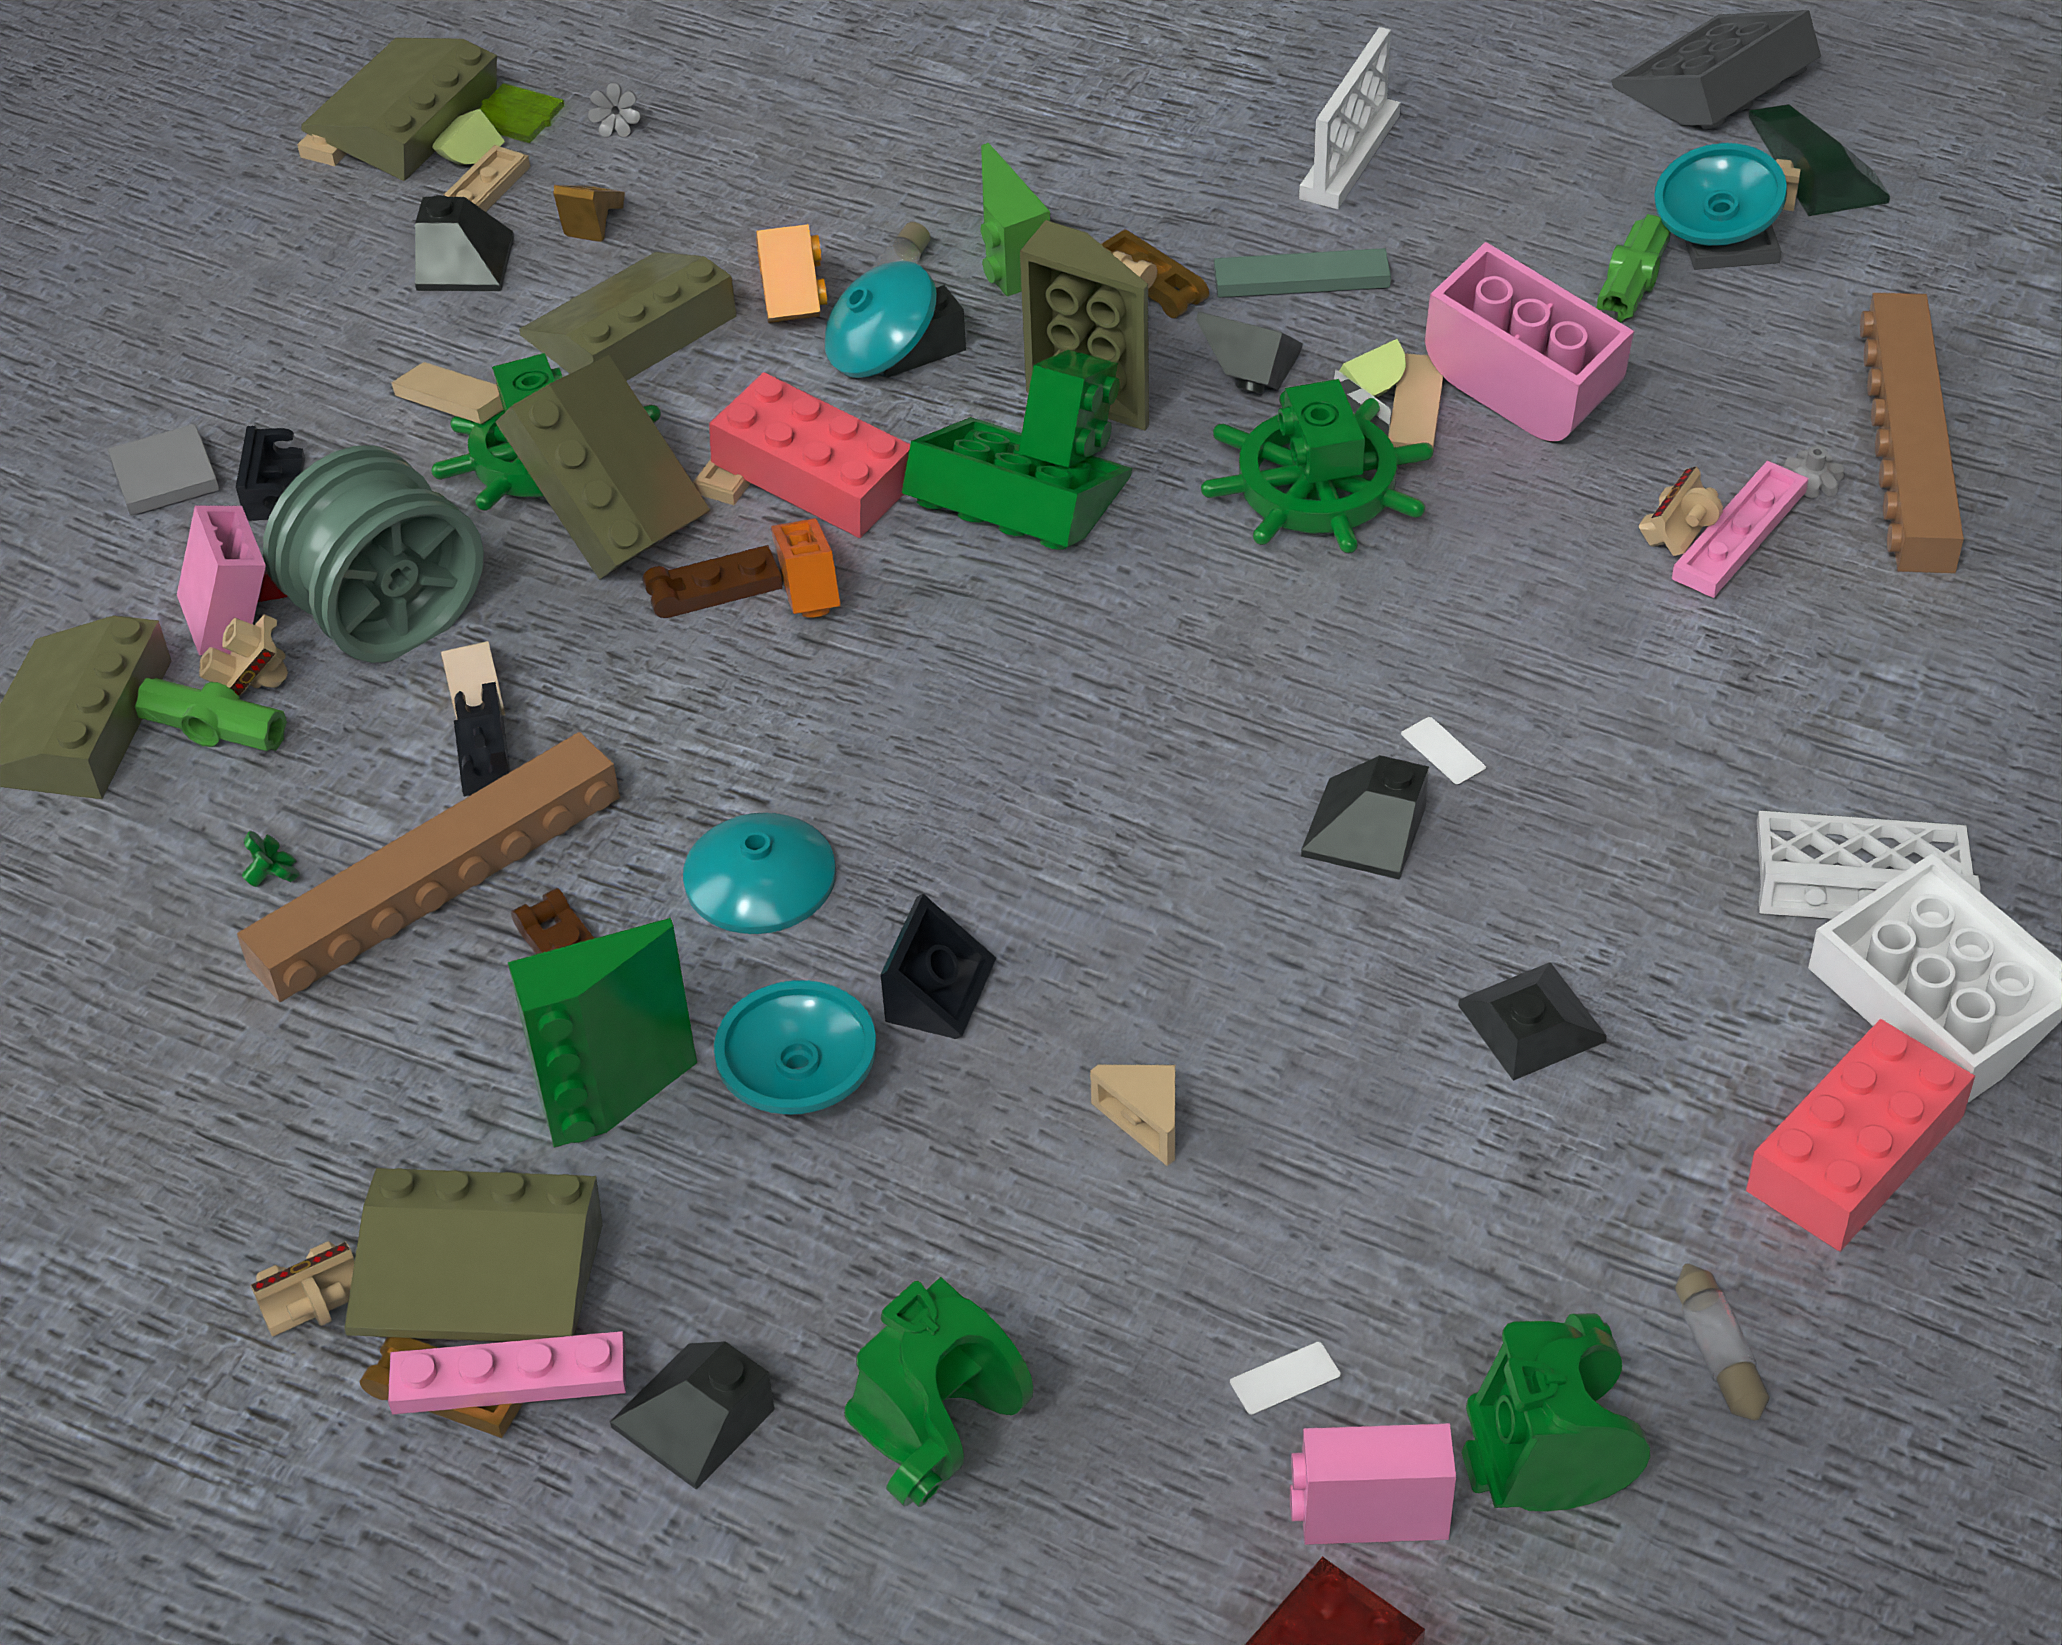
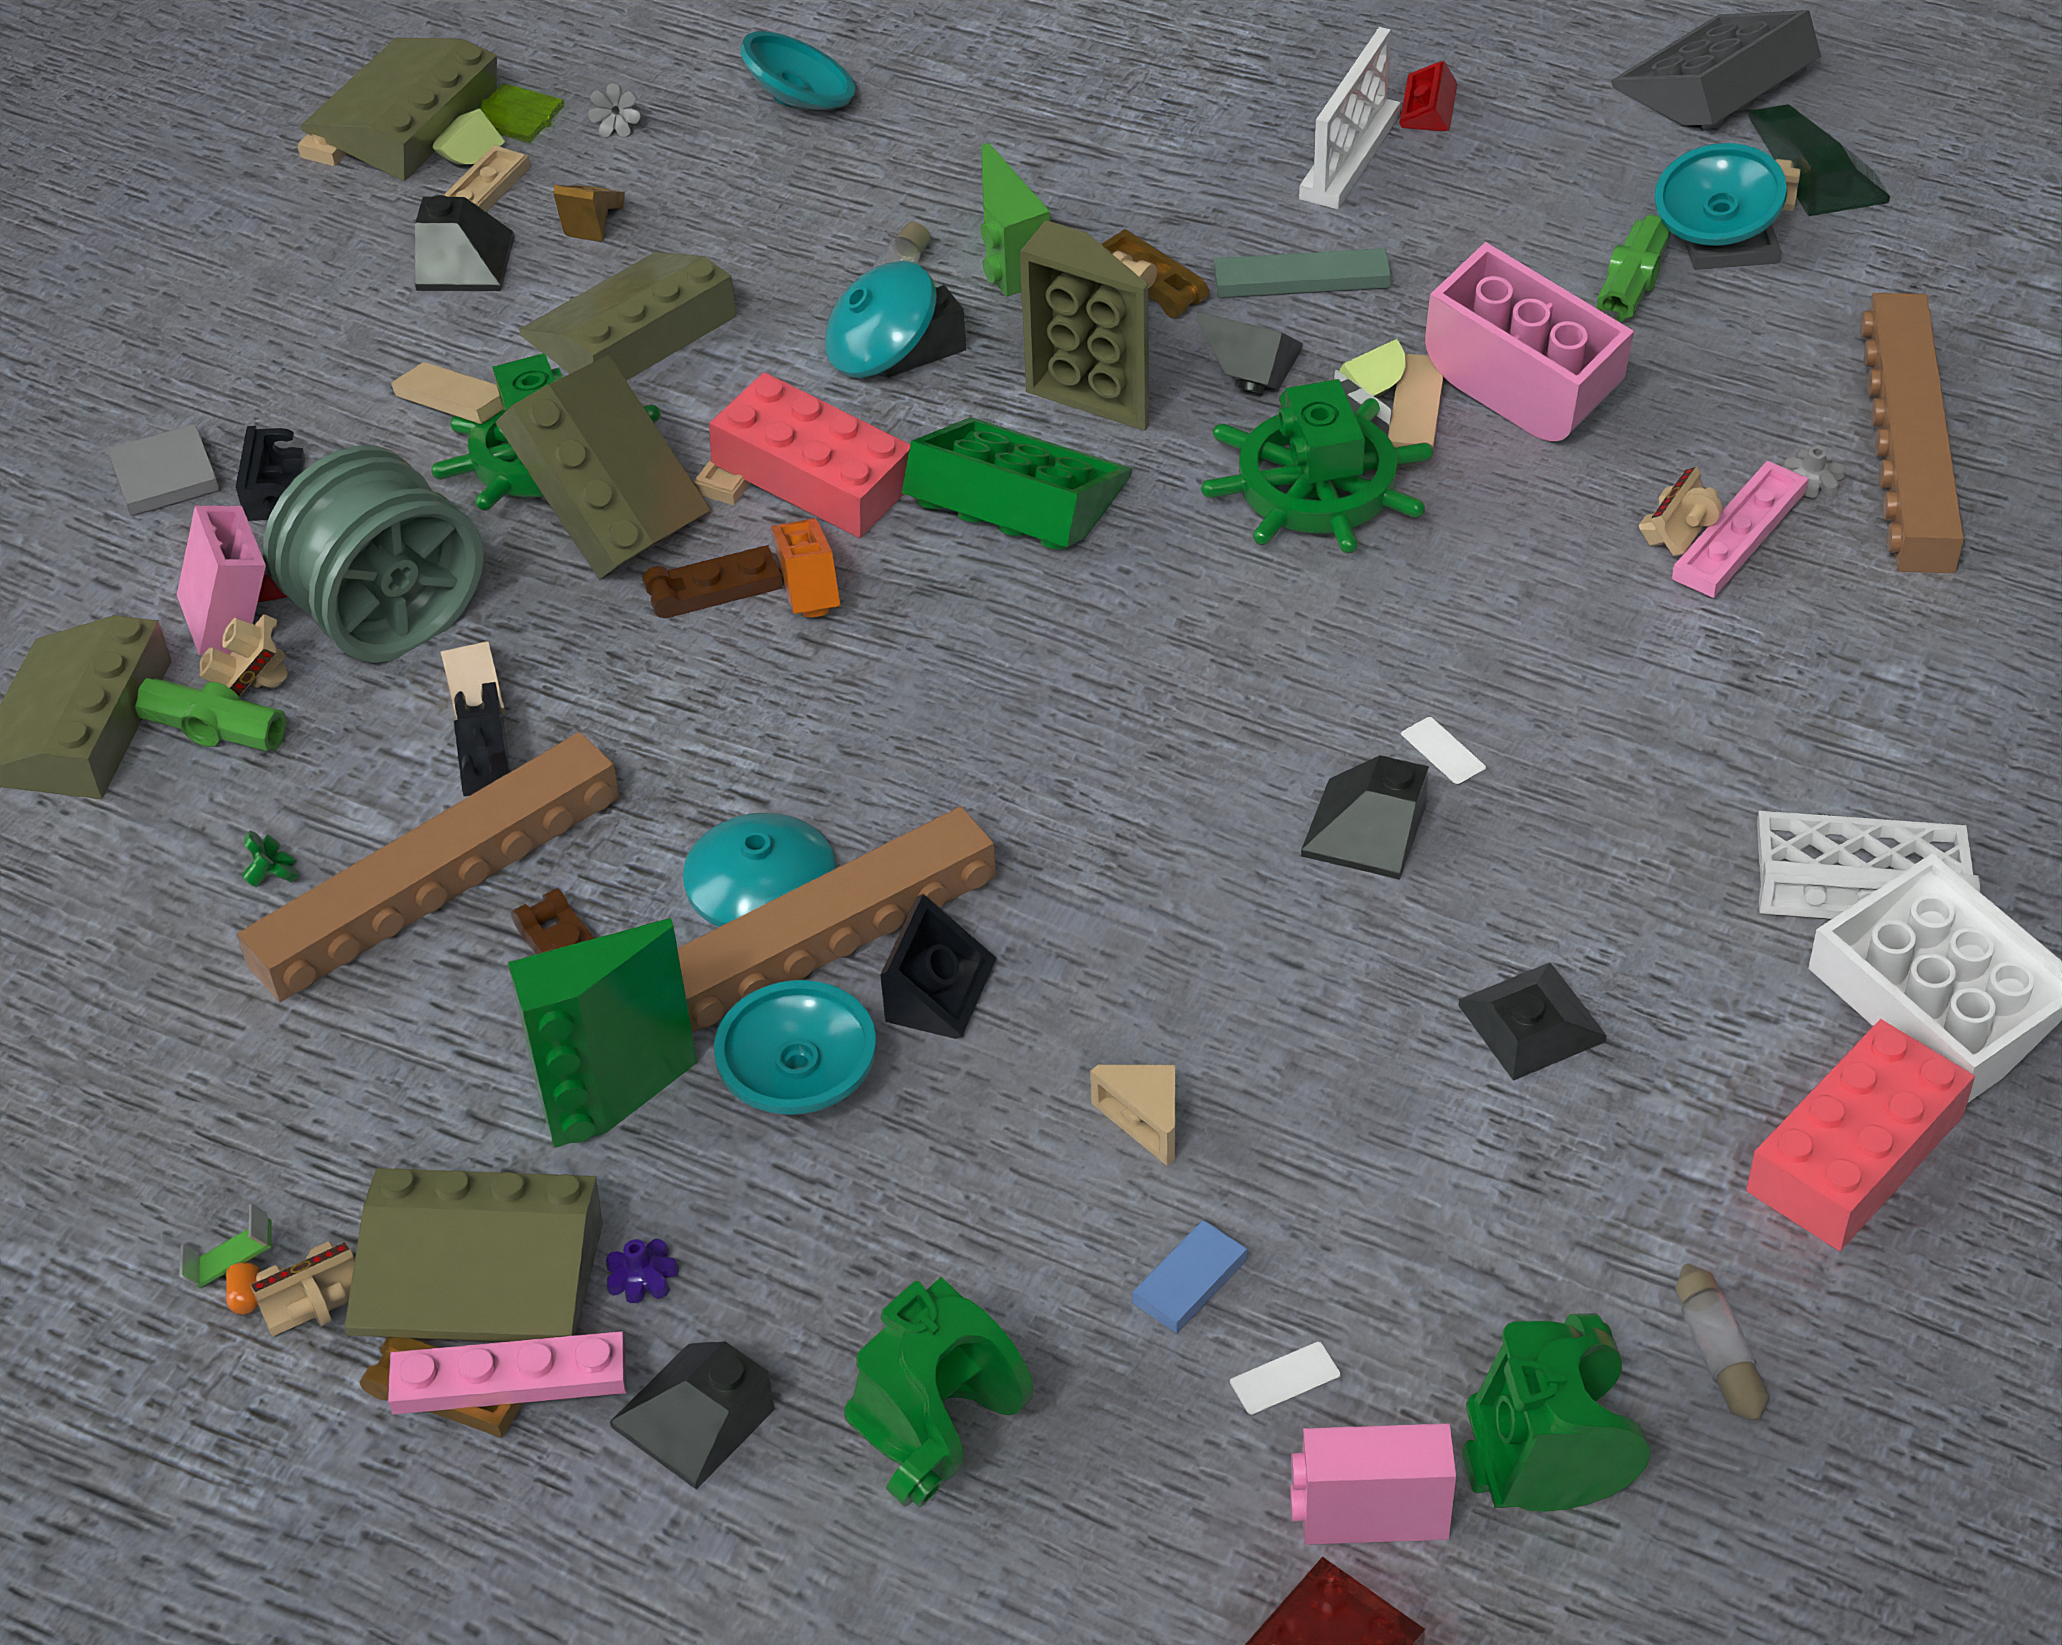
light orange brick [756,224,828,323] -> none
green brick [1018,350,1120,468] -> none
none -> piece [179,1204,272,1315]
none -> dark purple plant [606,1238,679,1303]
none -> medium nougat brick [678,806,996,1033]
none -> teal dish [740,31,855,110]
none -> medium blue tile [1132,1220,1247,1334]
none -> red slope [1399,61,1457,132]

